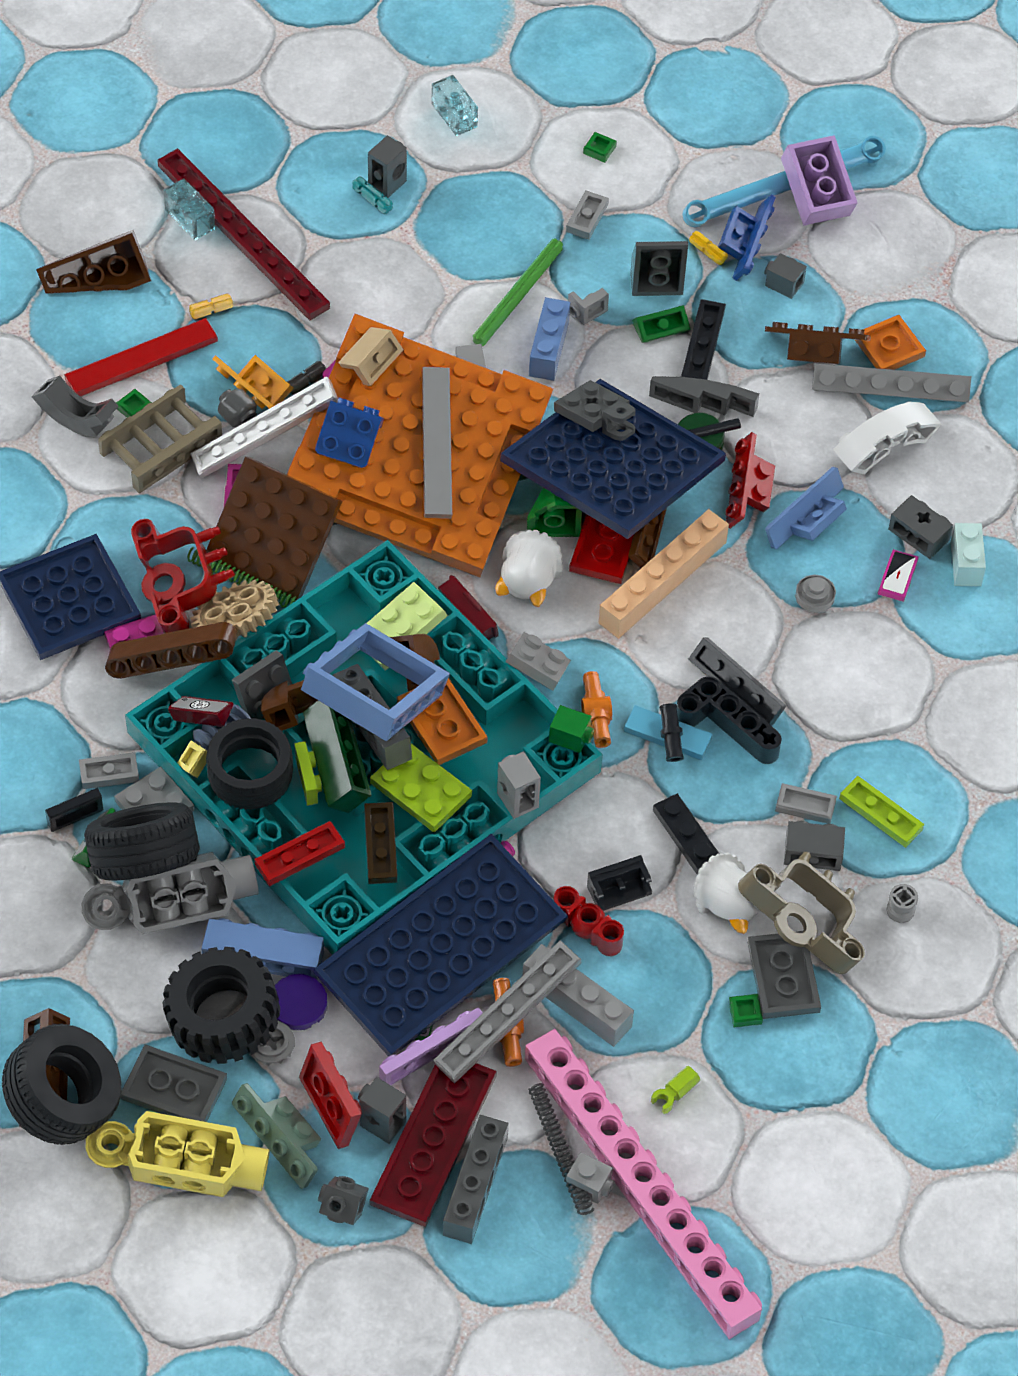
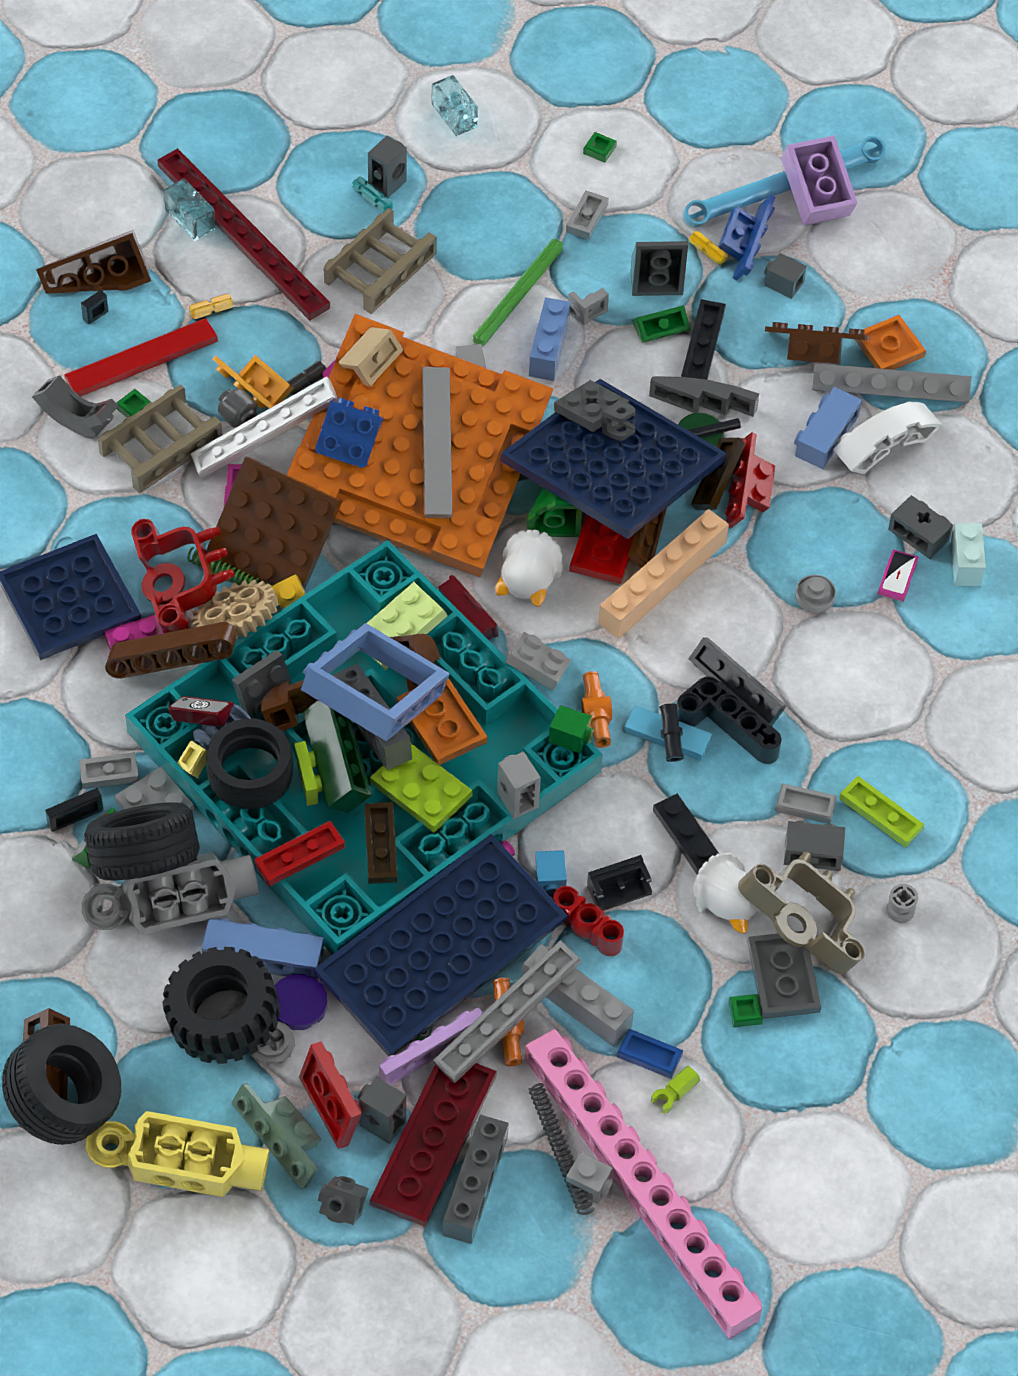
dark grey plate [121,1044,227,1122] -> none
medium blue bracket [765,467,847,549] -> none
none -> black tile [81,290,108,325]
none -> yellow plate [271,574,306,610]
none -> dark tan fence [323,208,437,314]
none -> dark azure brick [535,850,567,897]
none -> blue tile [617,1029,683,1079]
none -> dark brown plate [690,437,746,510]
none -> medium blue brick [794,387,862,469]

